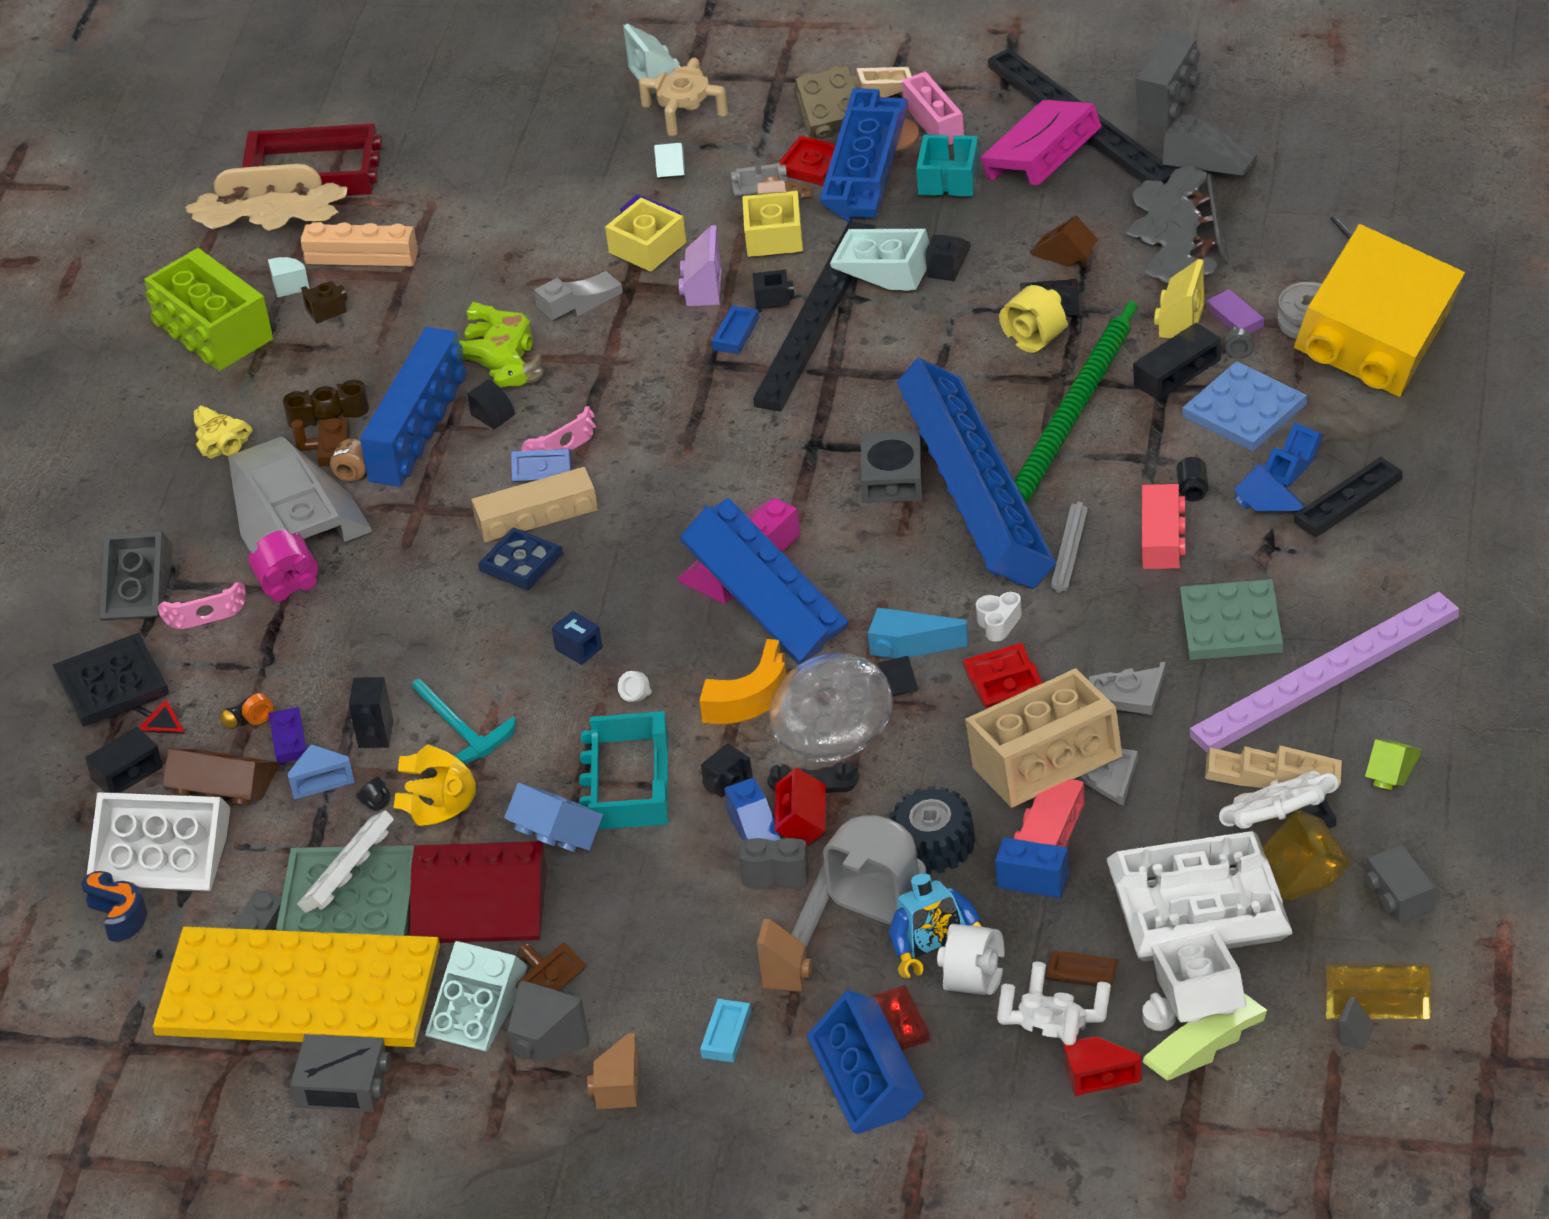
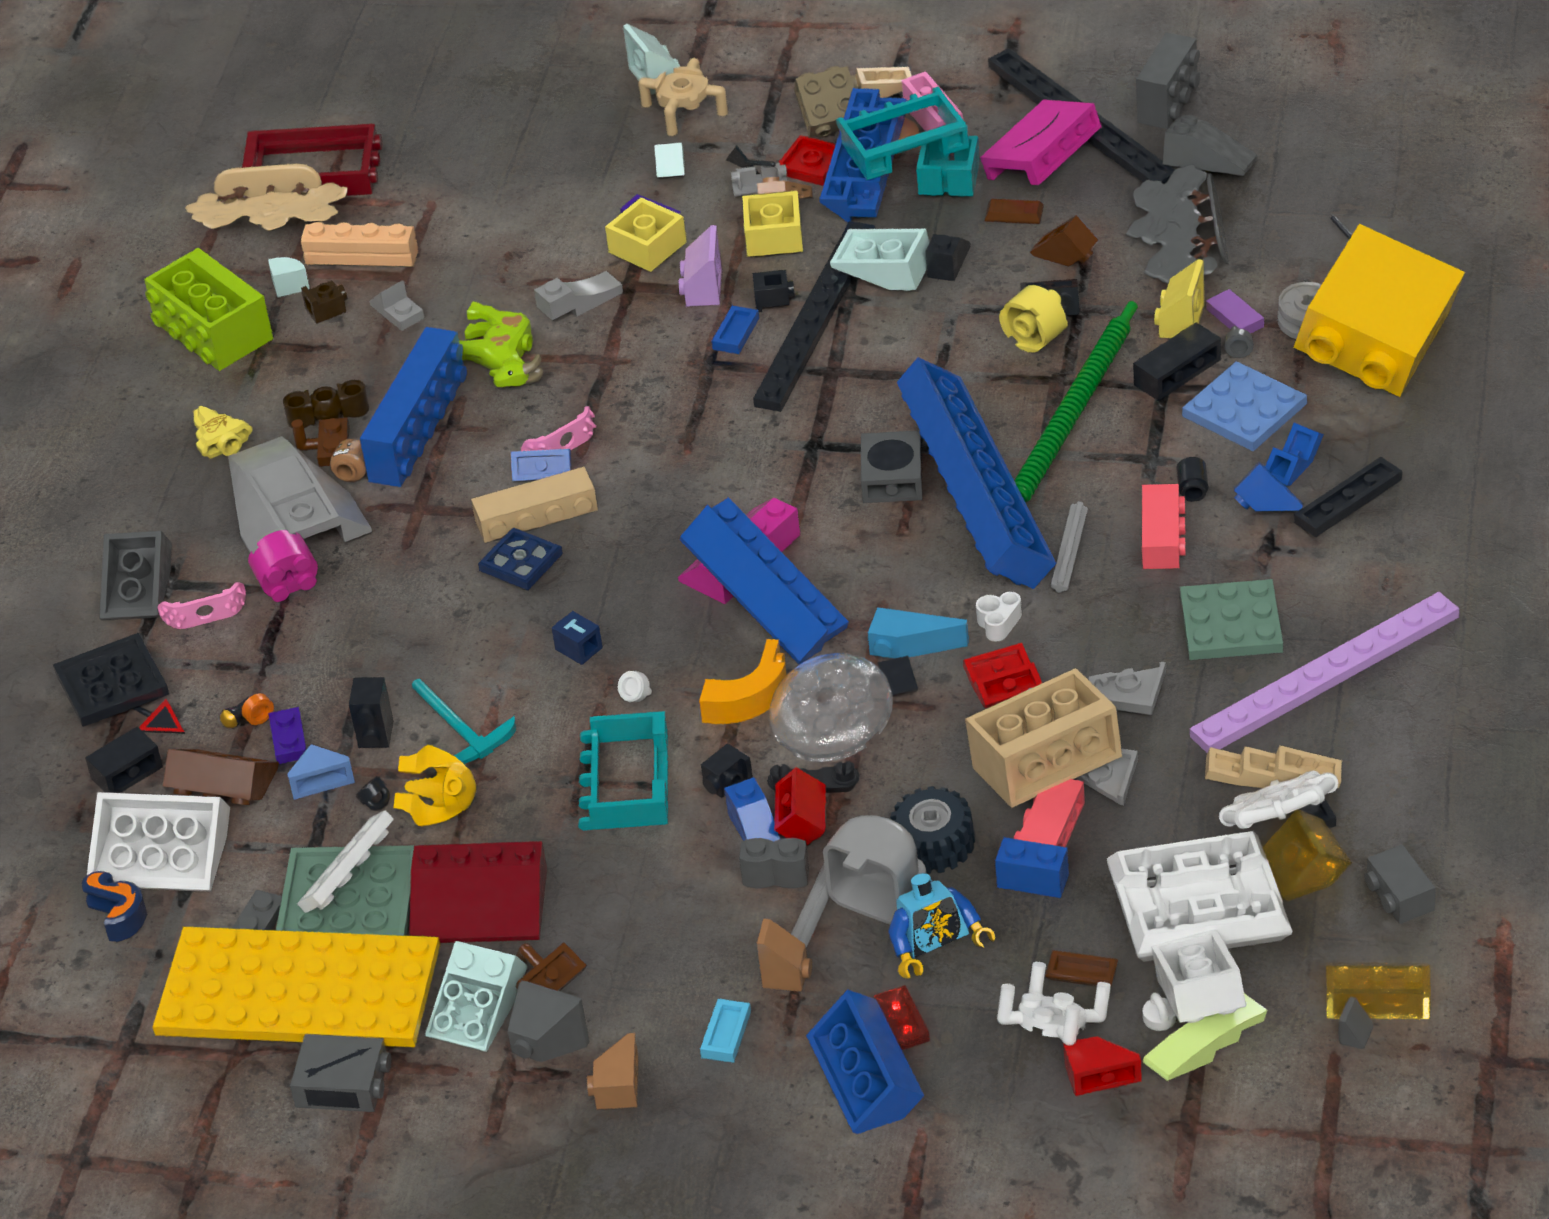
black brick [467,379,515,430] -> none
medium blue brick [504,782,603,852] -> none
white brick [937,924,1004,995] -> none
lime slope [1365,739,1422,790] -> none
none -> light grey slope [369,280,424,331]
none -> black piece [726,145,776,174]
none -> teal hinge [836,87,969,180]
none -> reddish brown tile [985,199,1044,224]

